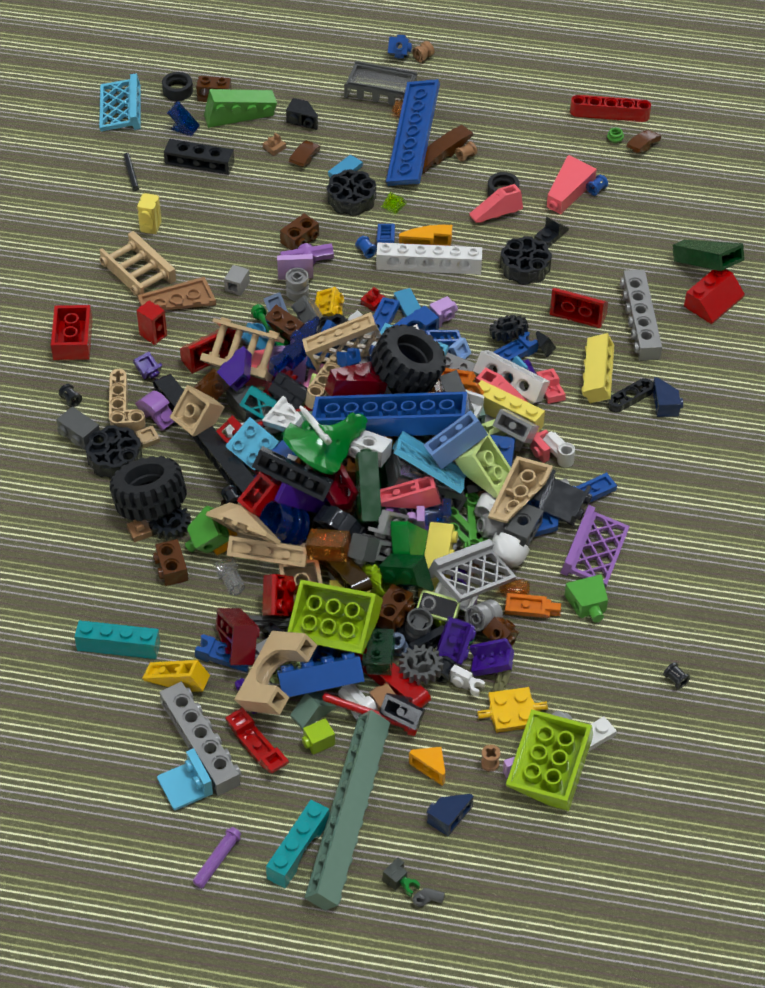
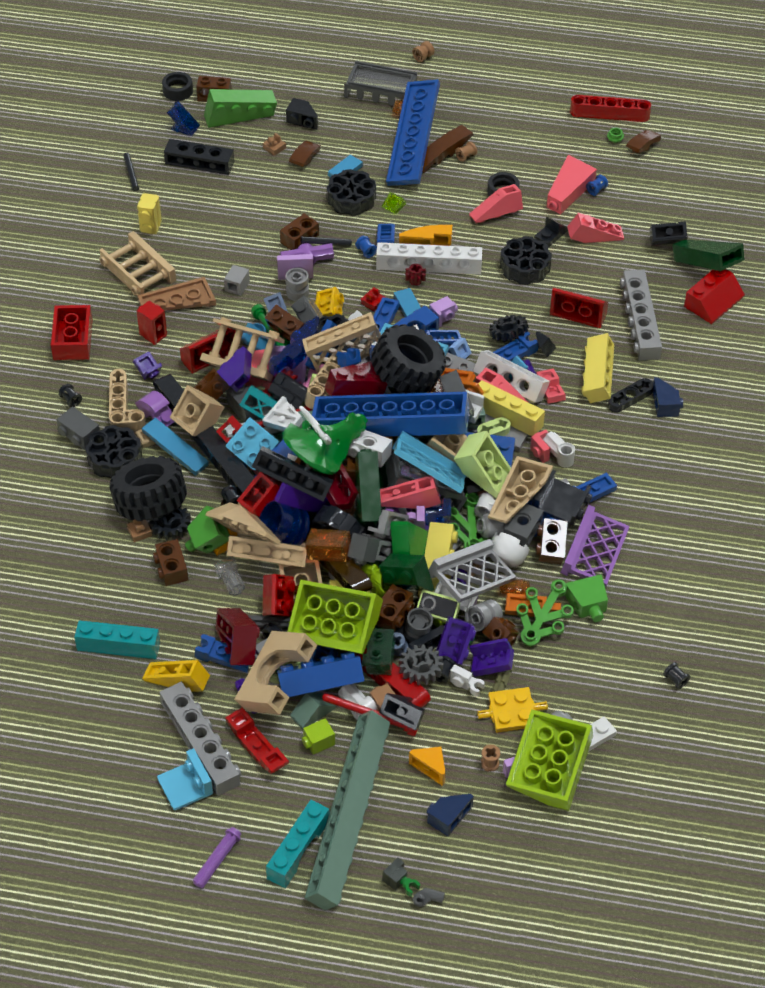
medium azure fence [99,73,141,131] -> none
blue brick [388,35,412,59] -> none
medium blue brick [424,410,488,469] -> none
light grey brick [492,409,539,443] -> none
none -> dark azure tile [142,417,209,476]
none -> black bar [300,236,352,246]
none -> dark red gear [405,264,426,286]
none -> bright green plant [516,579,574,646]
none -> brick [536,518,567,564]
none -> coral slope [567,213,624,243]
none -> black brick [649,221,688,246]

